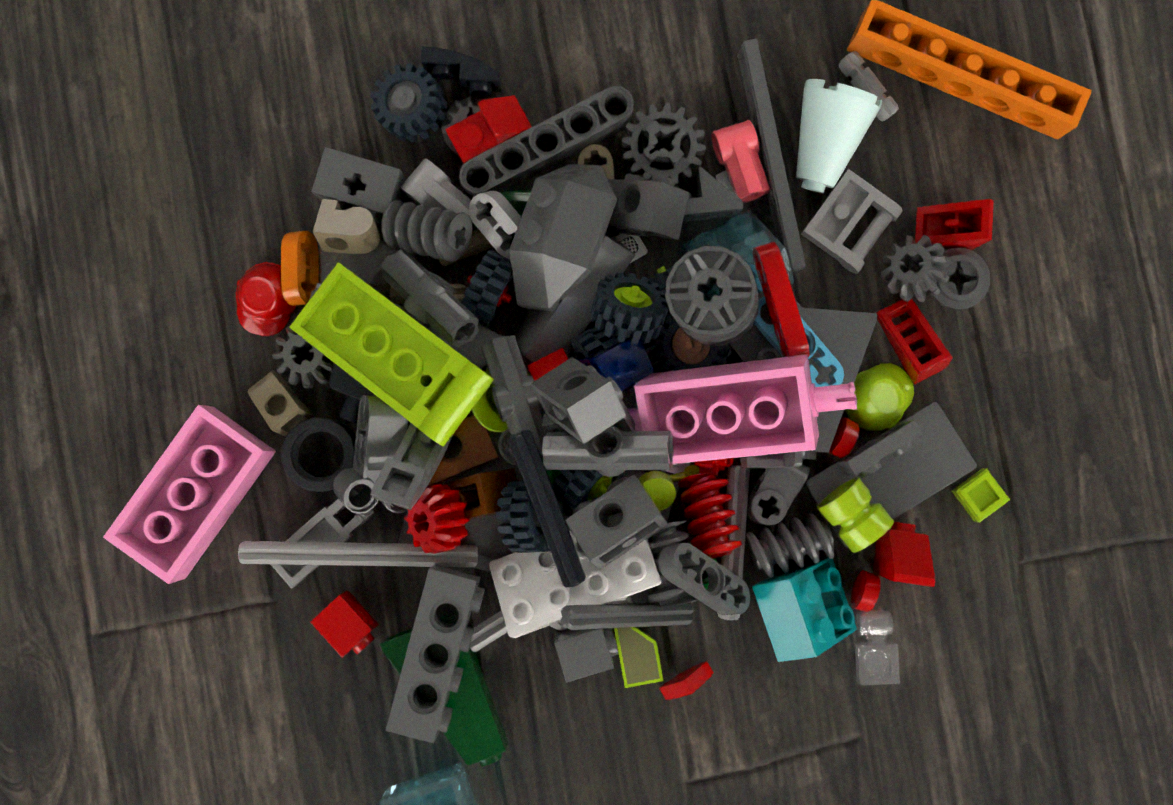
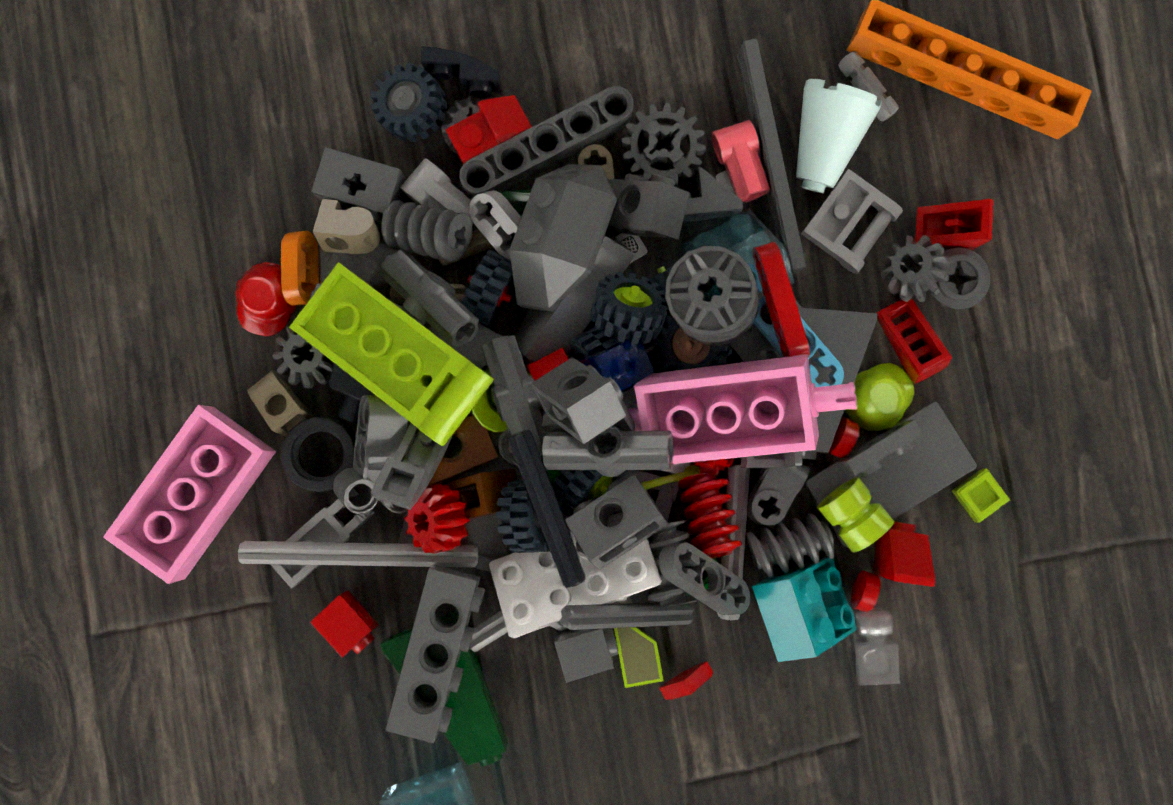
lime tile [638,471,676,511] -> none

